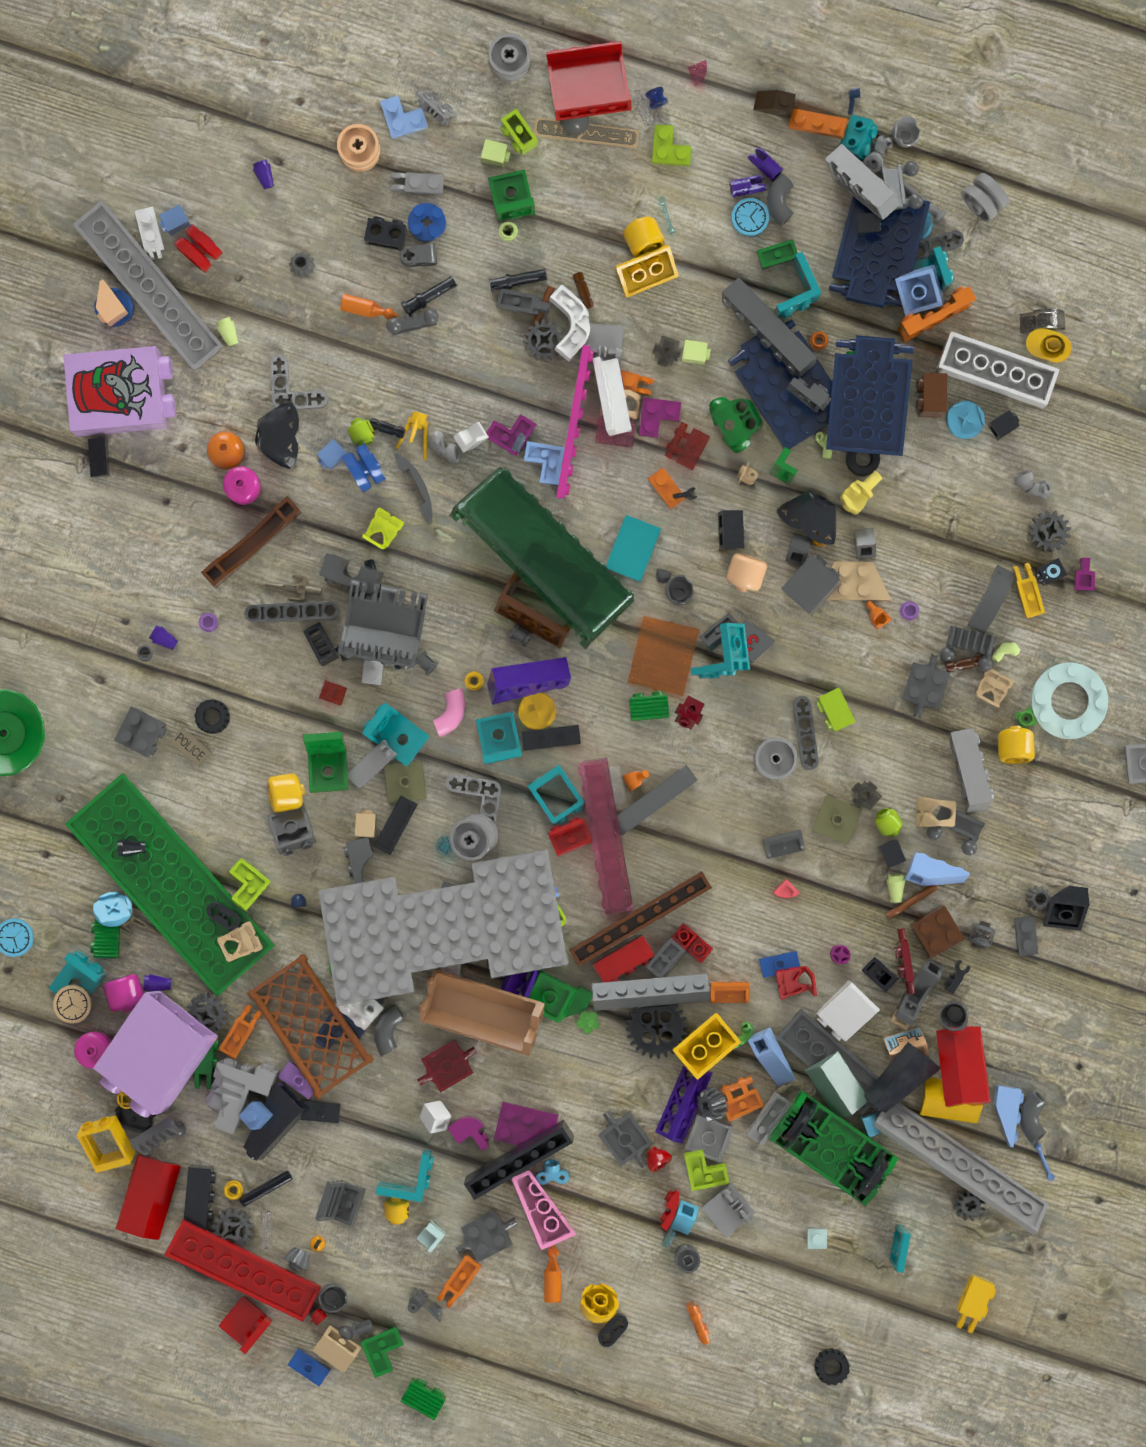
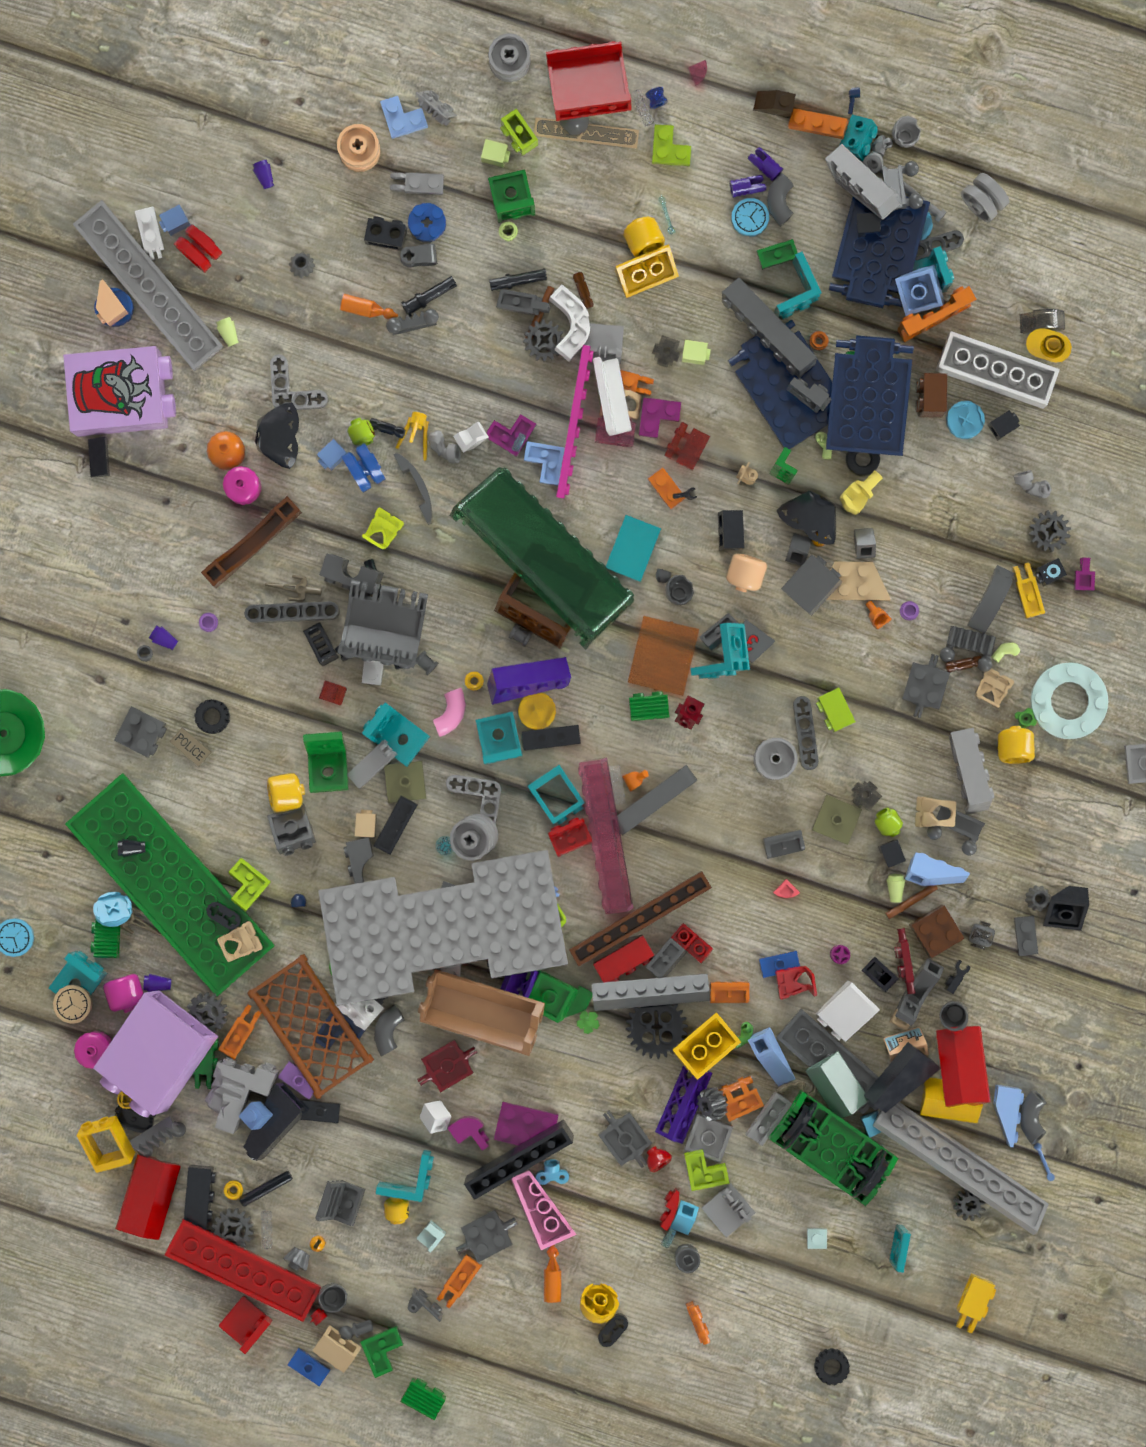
green piece [709,397,763,453] -> none

